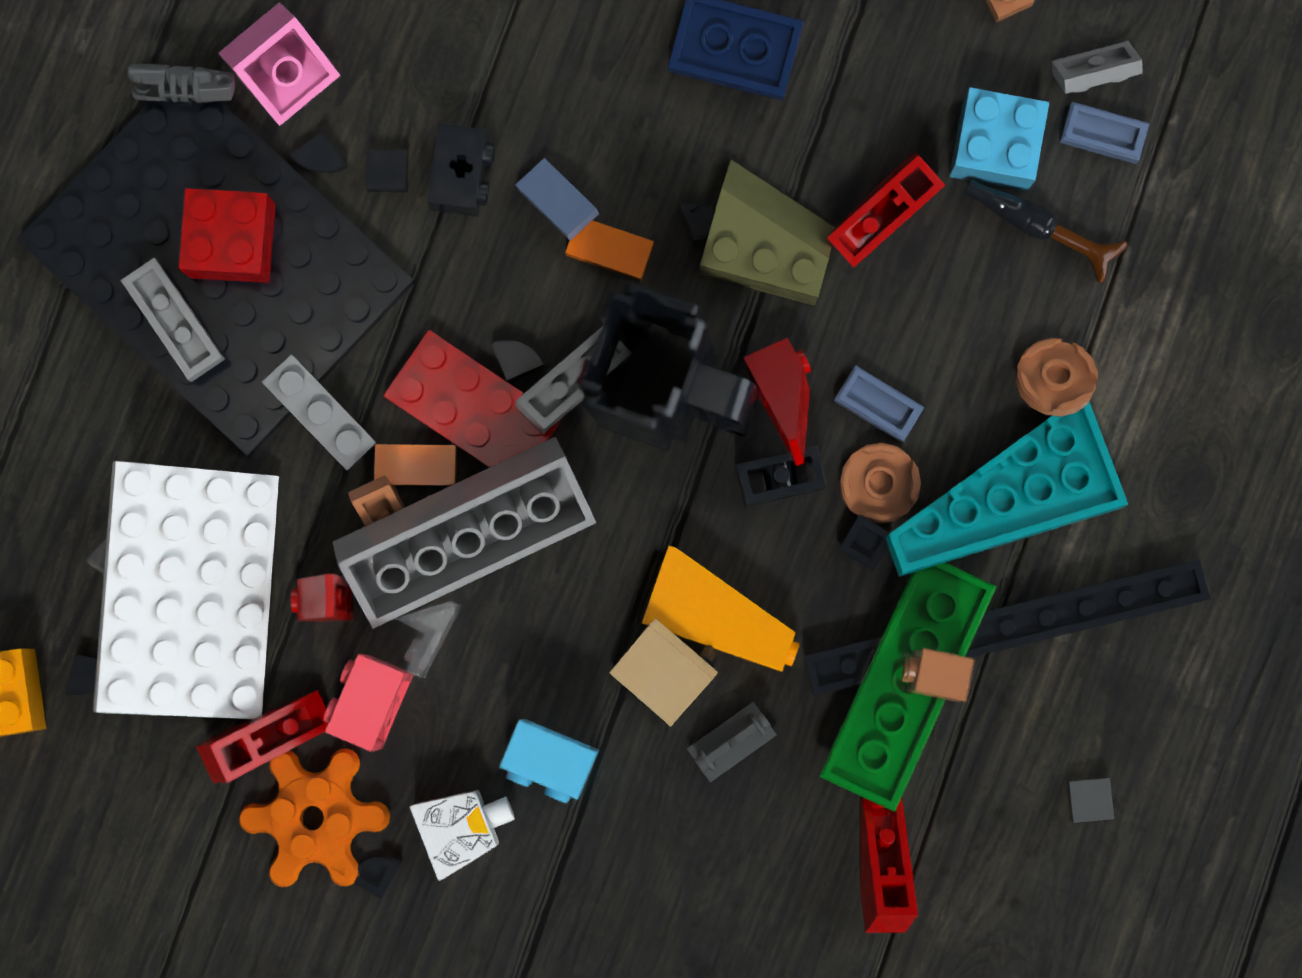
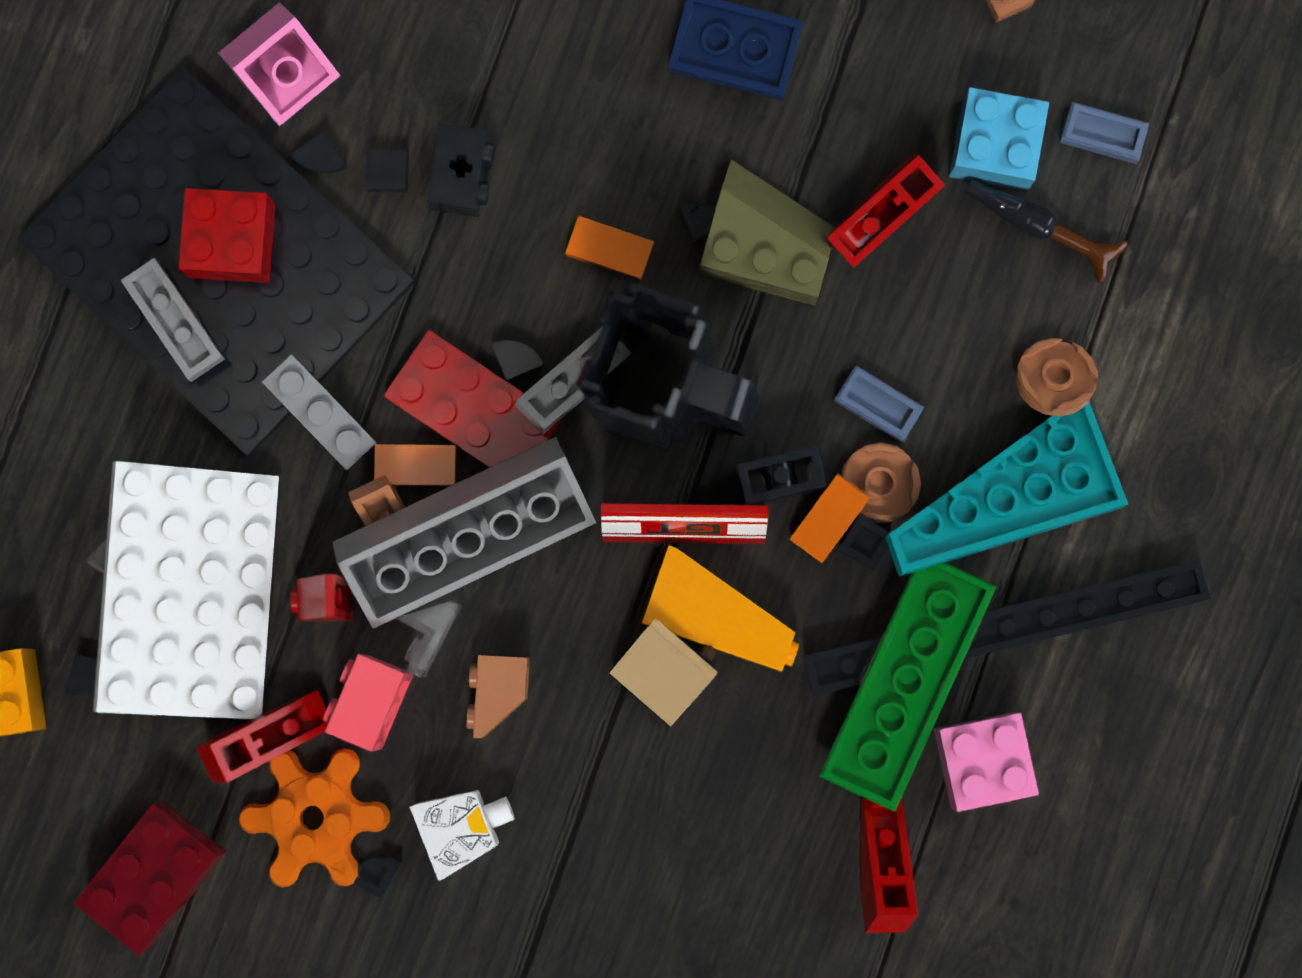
dark grey hinge [127,64,235,103] -> none
medium azure brick [500,719,599,803] -> none
sand blue tile [516,158,599,241] -> none
dark grey hinge [687,702,777,782] -> none
red slope [743,338,811,466] -> none
nougat brick [901,649,974,702] -> none
light grey plate [1052,41,1143,94] -> none
dark grey tile [1067,777,1114,823] -> none
none -> dark red brick [73,801,227,955]
none -> nougat slope [467,655,530,738]
none -> red slope [601,503,768,544]
none -> orange tile [789,473,871,563]
none -> bright pink brick [934,712,1039,812]

